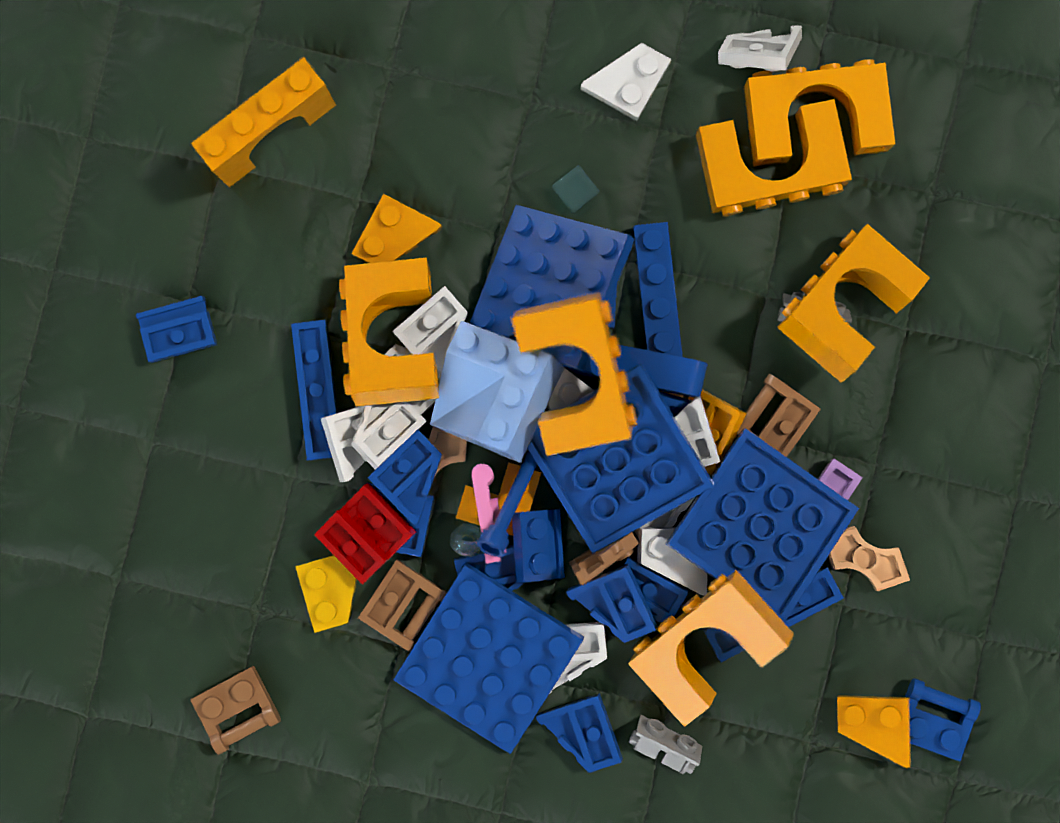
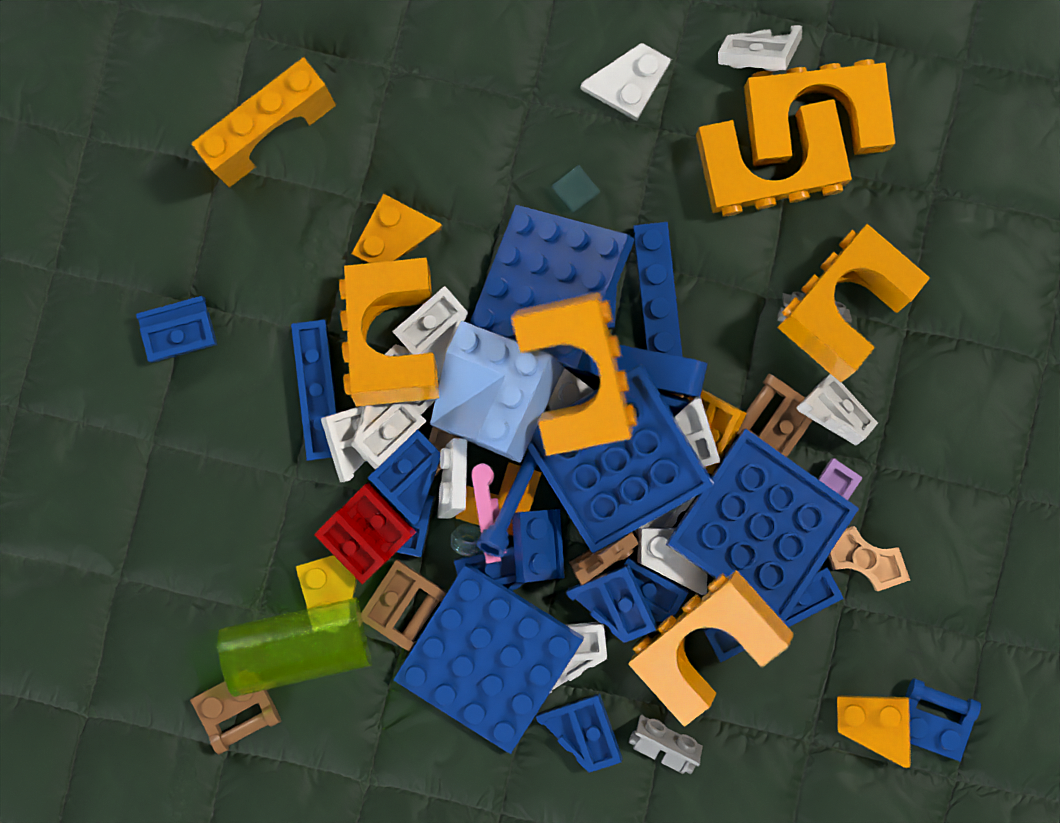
none -> clear neon green brick [218,597,372,697]
none -> white wing [437,438,467,519]
none -> white wing [796,374,878,445]

